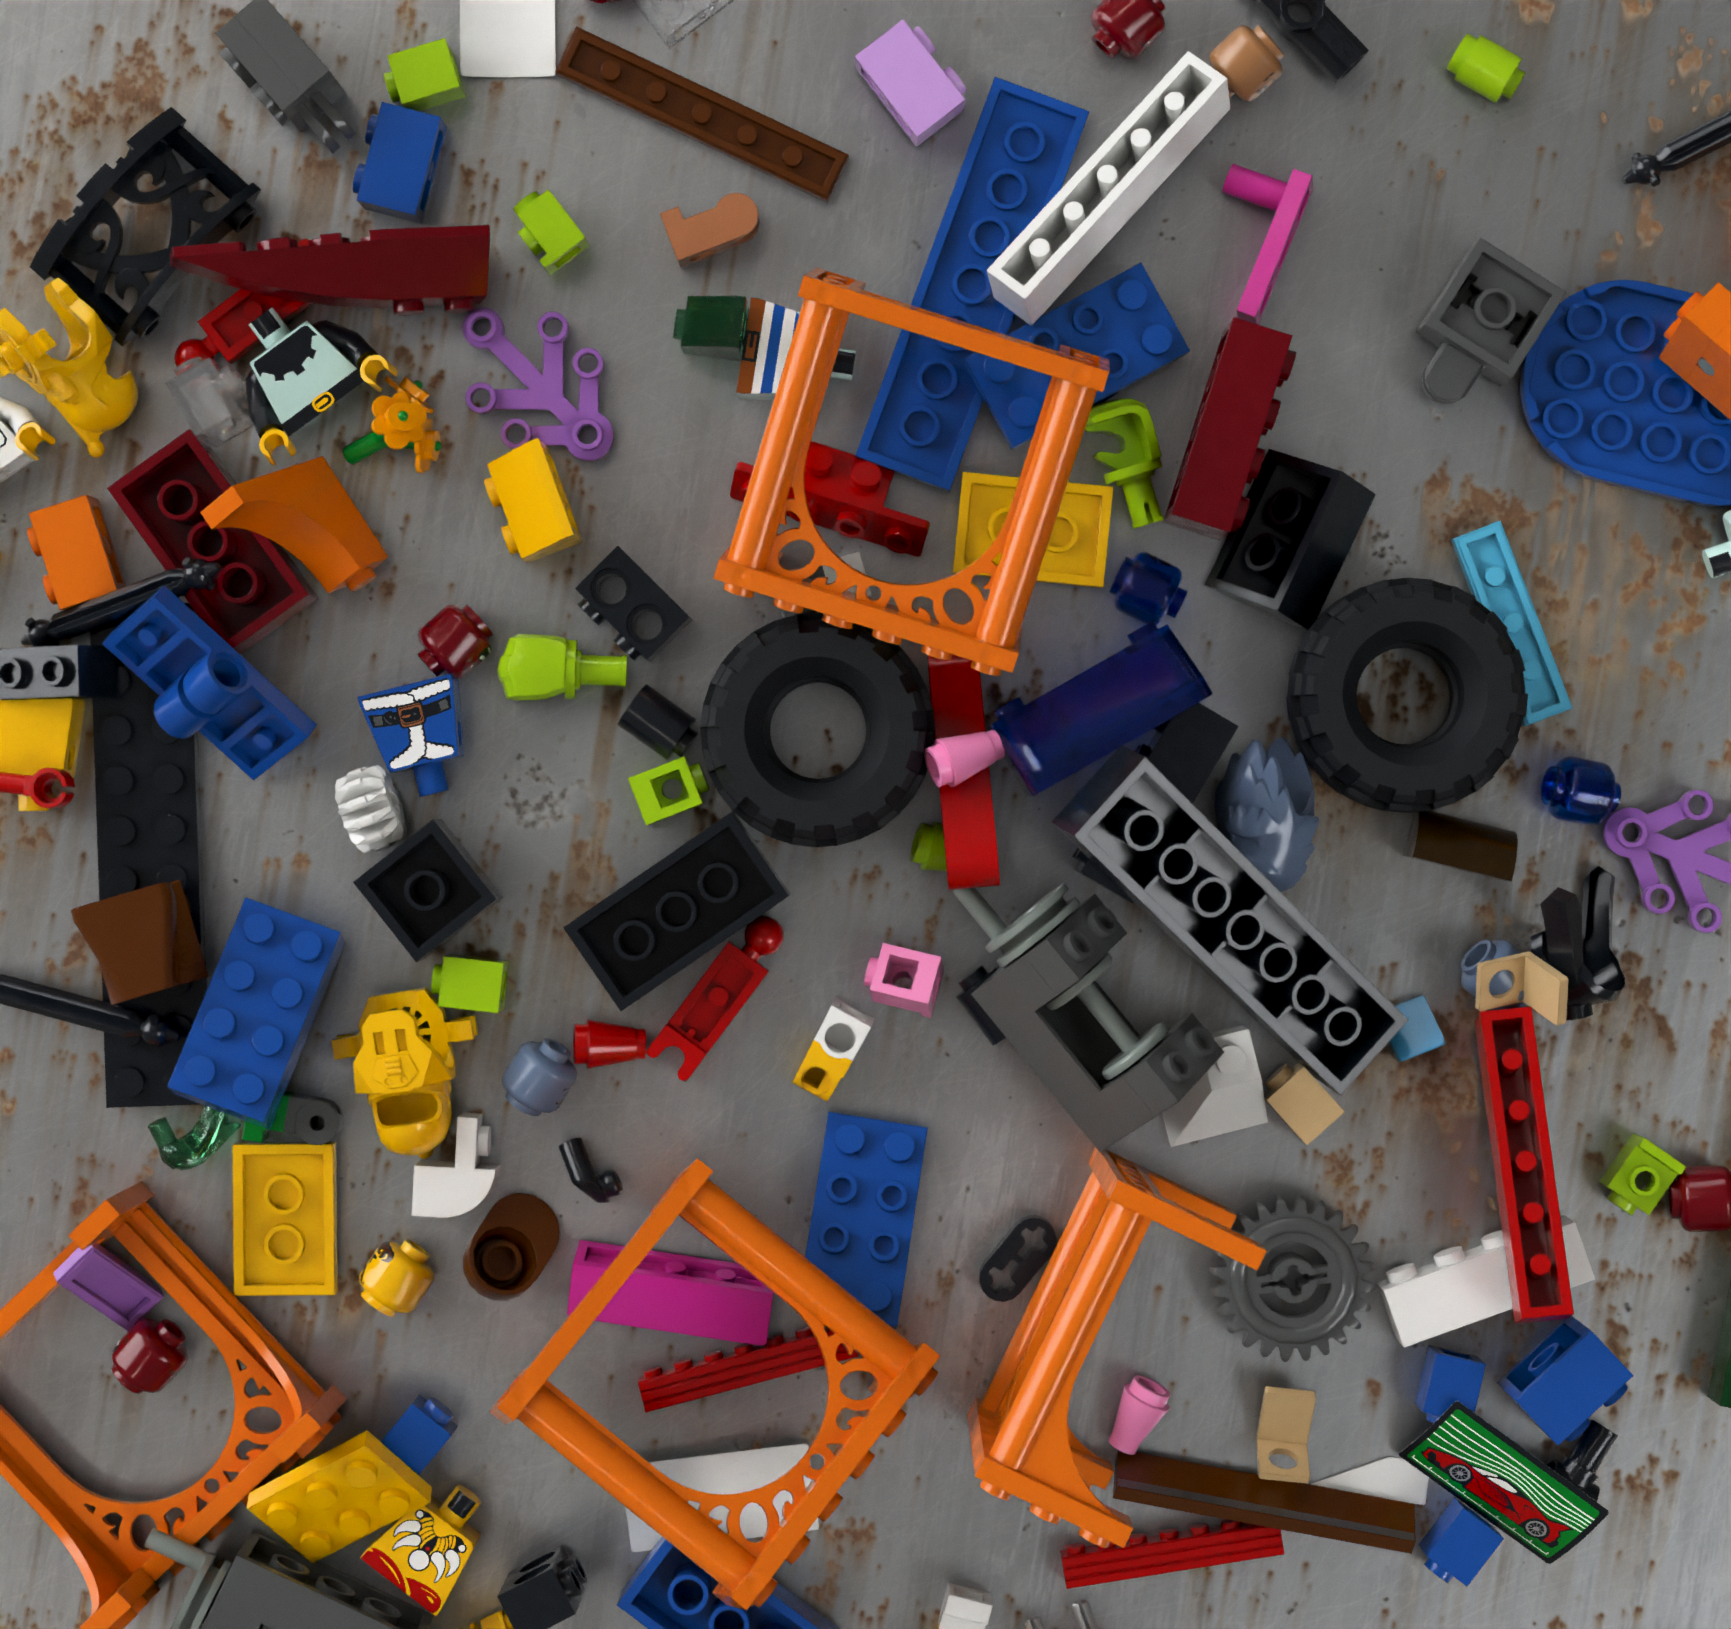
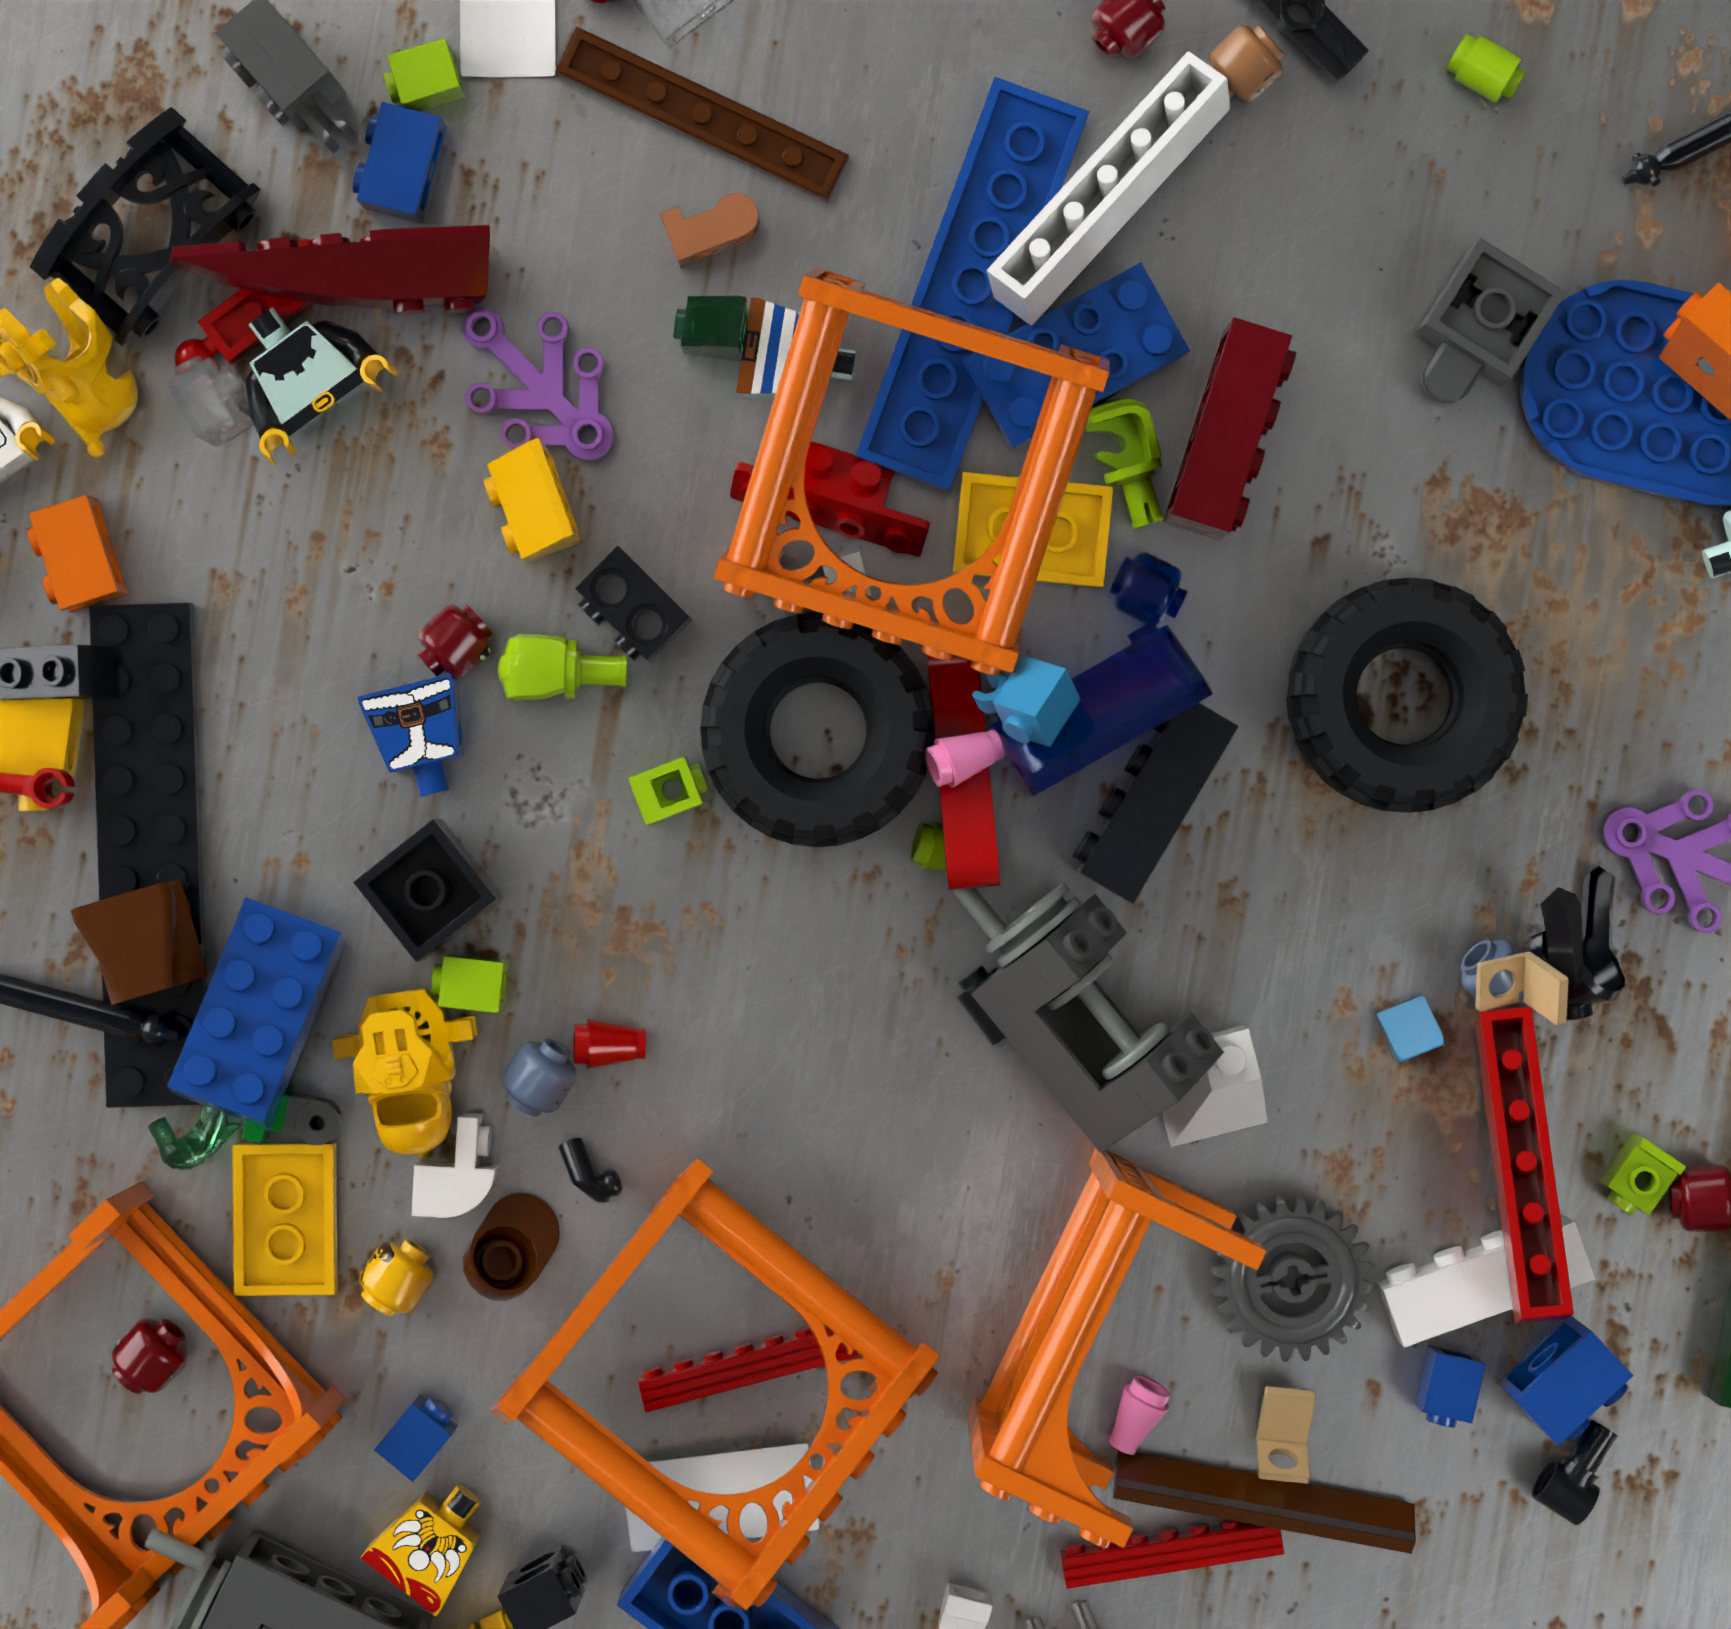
black wheel [21,557,221,647] -> none
medium lavender tile [53,1243,164,1331] -> none
blue plate [102,585,317,780] -> none
dark red brick [107,429,319,655] -> none
orange arch [200,456,388,593] -> none
yellow plate [247,1430,432,1563] -> none
white gear [334,765,407,853] -> none
light orange plant [343,375,442,473] -> none
lime brick [513,189,590,276] -> none
black brick [563,812,791,1011] -> none
dark pink panel [567,1240,774,1346] -> none
black brick [618,684,698,760] -> none
red plate [646,916,784,1082] -> none
leg [792,997,875,1102] -> none
blue plate [796,1112,928,1329] -> none
lavender brick [855,19,967,147] -> none
bright pink brick [864,943,944,1018] -> none
black beam [979,1215,1057,1302] -> none
black brick [1052,745,1408,1095] -> none
black slope [1205,449,1376,630] -> none
sand blue head [1215,737,1319,893] -> none
dark pink piece [1222,164,1313,325] -> none
tan brick [1264,1063,1345,1145] -> none
white sticker [1310,1457,1429,1505] -> none
sticker [1399,1401,1609,1564] -> none
dark brown brick [1403,811,1518,881] -> none
blue brick [1418,1497,1504,1587] -> none
medium azure tile [1451,520,1573,727] -> none
clear blue head [1541,756,1621,826] -> none
none -> dark azure brick [972,655,1081,747]

